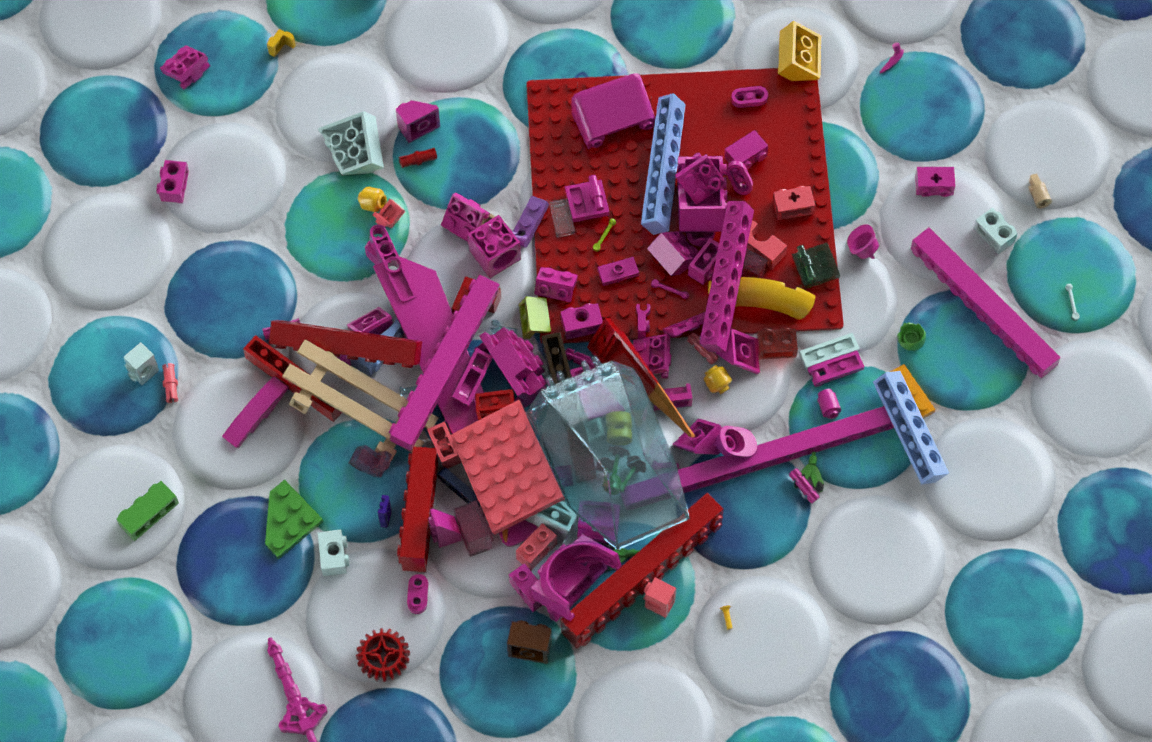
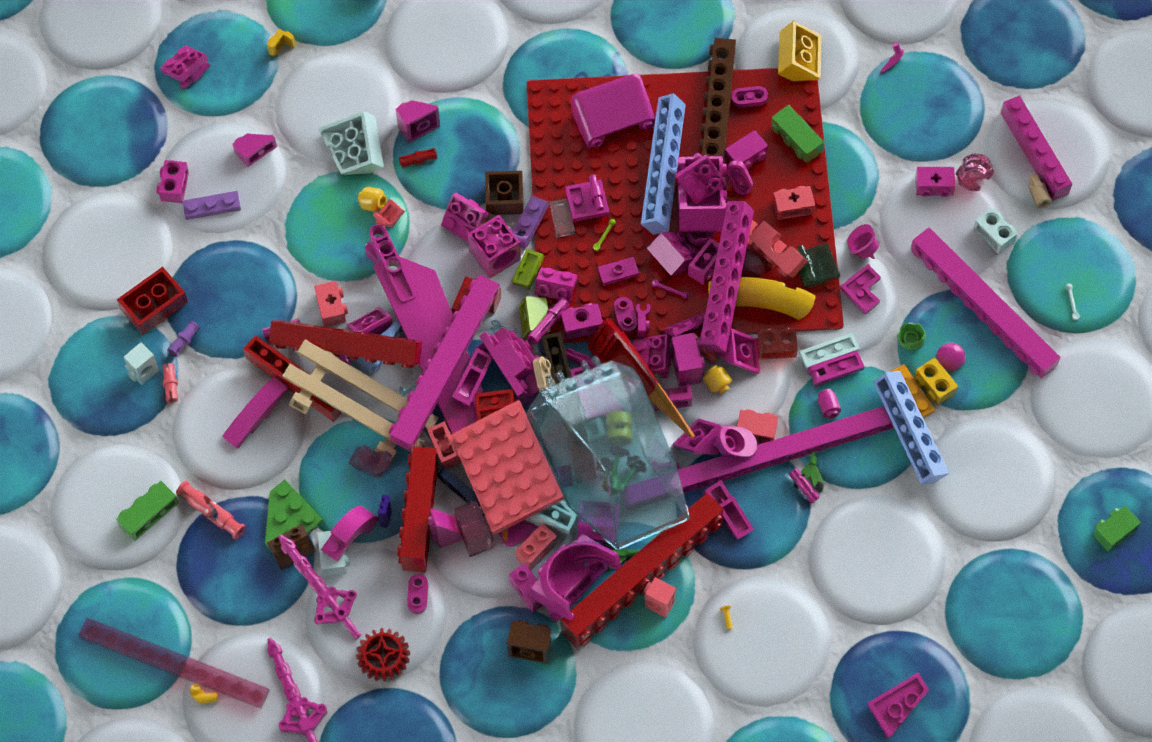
none -> clear pink plate [78,618,270,709]
none -> red brick [117,266,188,335]
none -> medium lavender pin [167,321,200,357]
none -> coral piece [176,480,246,540]
none -> medium lavender plate [182,191,241,220]
none -> yellow arm [190,684,218,704]
none -> dark pink slope [232,133,277,167]
none -> reddish brown bracket [267,525,316,570]
none -> dark pink bar [278,534,362,640]
none -> coral brick [314,281,348,327]
none -> dark pink arch [320,506,379,562]
none -> reddish brown brick [485,170,524,215]
none -> lime plate [511,249,545,290]
none -> dark pink pin [527,298,569,345]
none -> tan plate [533,357,555,396]
none -> dark pink plate [614,297,637,334]
none -> dark pink brick [671,333,705,387]
none -> reddish brown brick [699,38,736,164]
none -> dark pink slope [702,480,754,540]
none -> coral brick [737,409,778,443]
none -> coral arch [749,221,808,278]
none -> bright green brick [771,105,824,163]
none -> dark pink plate [840,264,881,315]
none -> dark pink wing [867,673,929,739]
none -> yellow brick [914,357,958,406]
none -> dark pink hair [936,342,966,371]
none -> clear pink helmet [955,153,994,191]
none -> dark pink brick [1000,95,1072,201]
none -> bright green brick [1093,506,1141,552]

